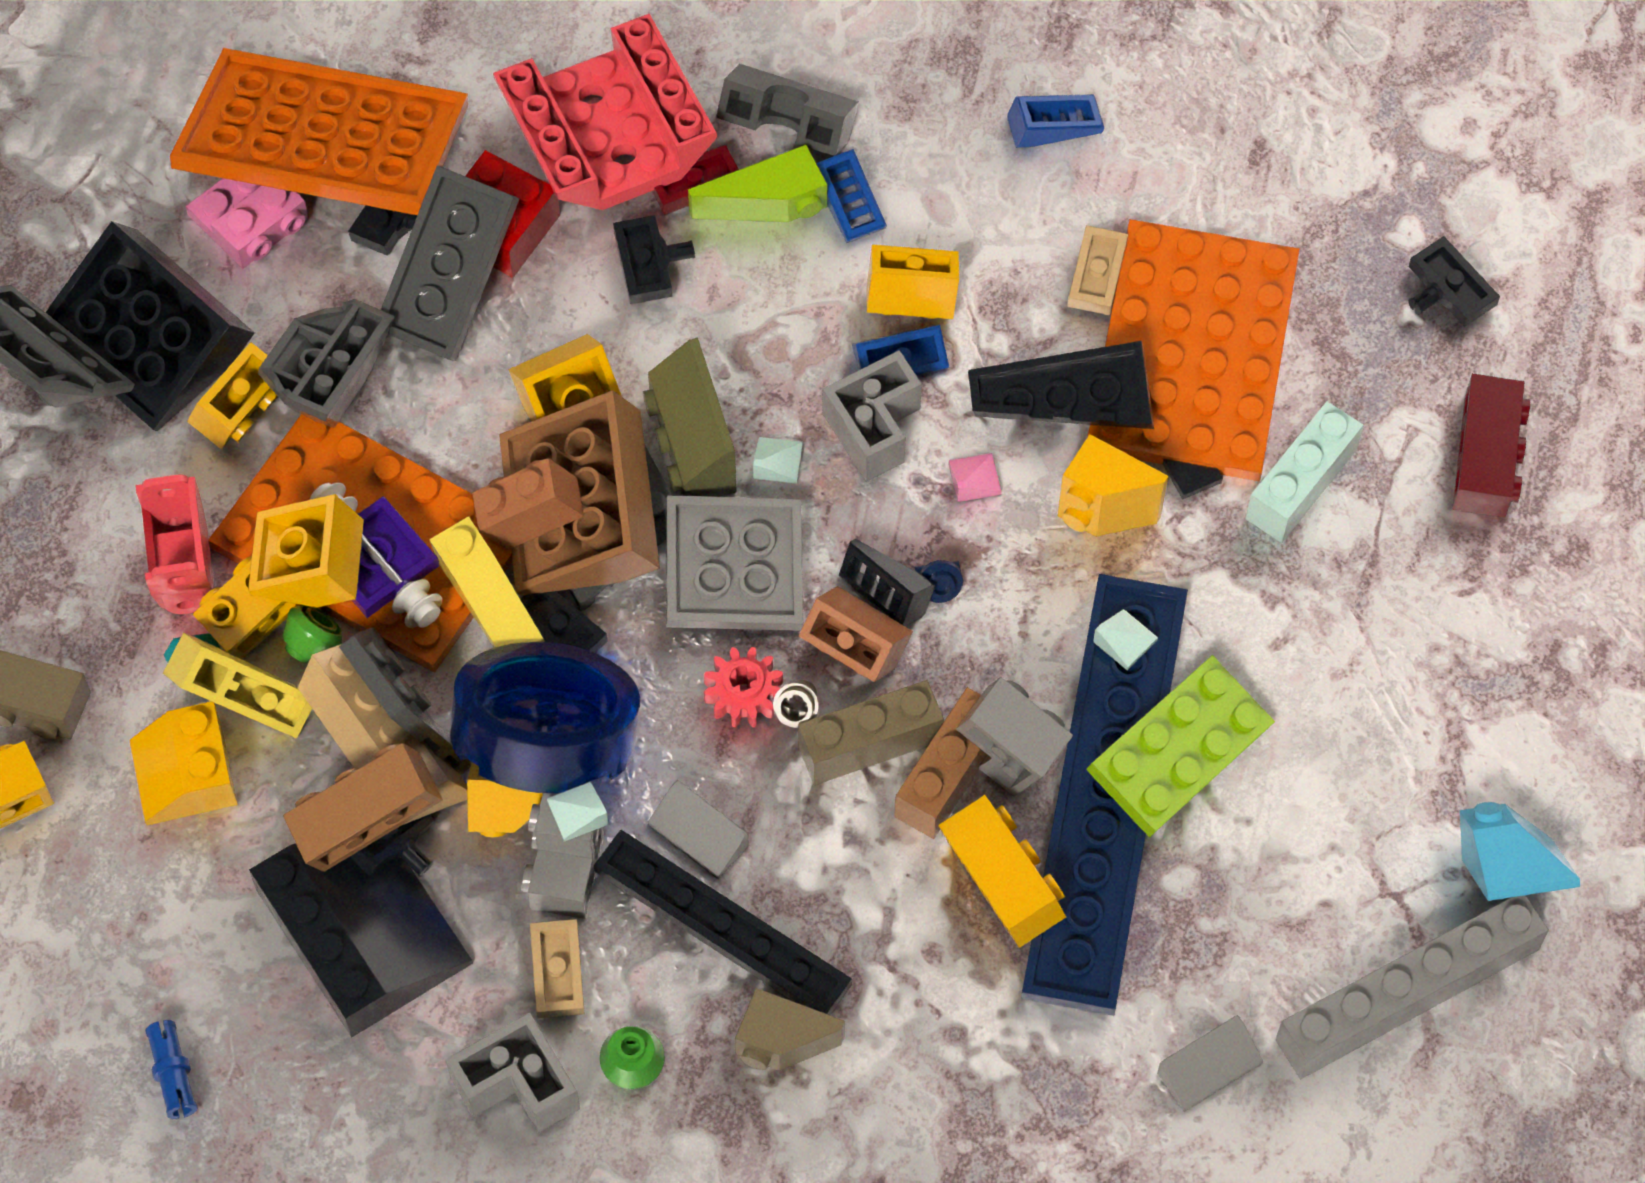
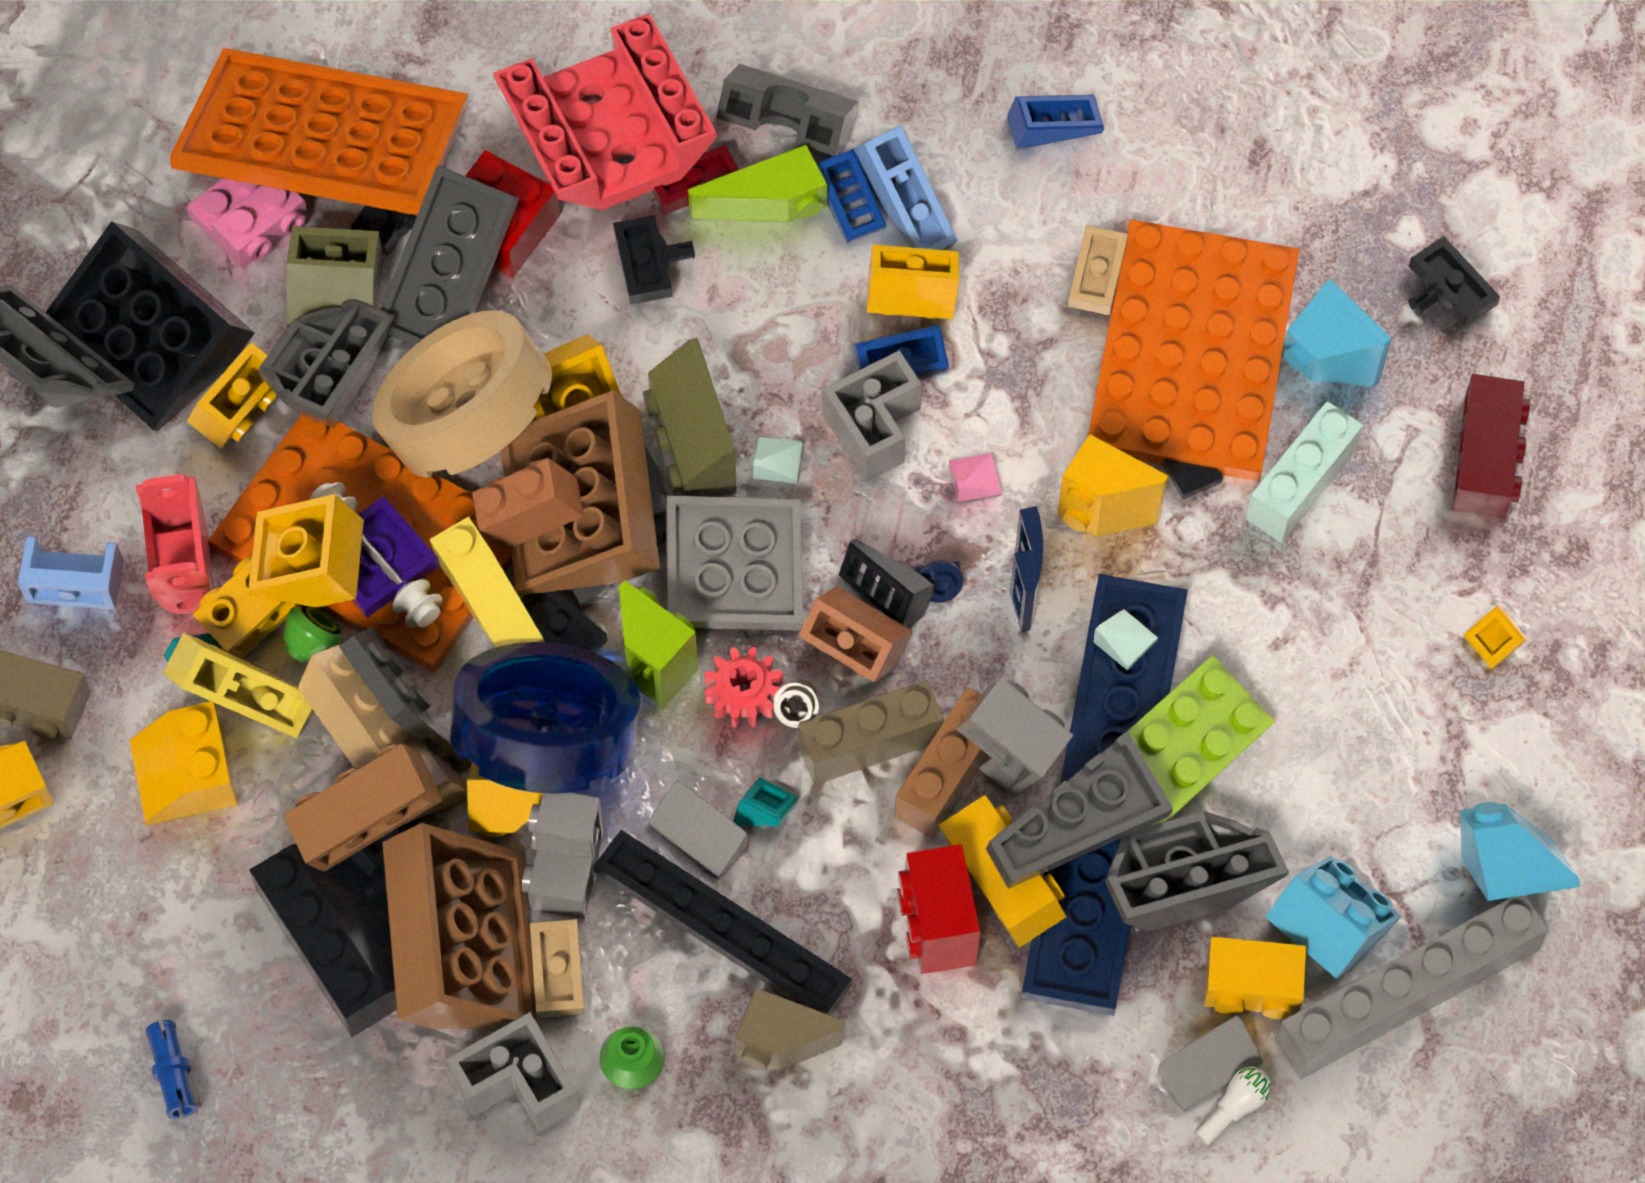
light aqua slope [547,782,608,842] -> none
black wing [968,341,1154,429] -> none
none -> light blue panel [18,536,124,609]
none -> olive slope [286,226,384,328]
none -> tan brick [372,310,552,478]
none -> medium nougat slope [382,823,541,1030]
none -> lime slope [619,580,698,709]
none -> teal slope [733,778,799,826]
none -> light blue slope [851,125,958,250]
none -> red brick [897,844,980,974]
none -> dark grey wing [986,731,1173,889]
none -> dark blue slope [1010,506,1043,633]
none -> dark grey wedge [1105,811,1289,931]
none -> white piece [1195,1066,1272,1146]
none -> yellow brick [1203,937,1306,1019]
none -> medium azure slope [1265,856,1402,979]
none -> medium azure slope [1282,279,1392,387]
none -> yellow slope [1463,605,1527,669]

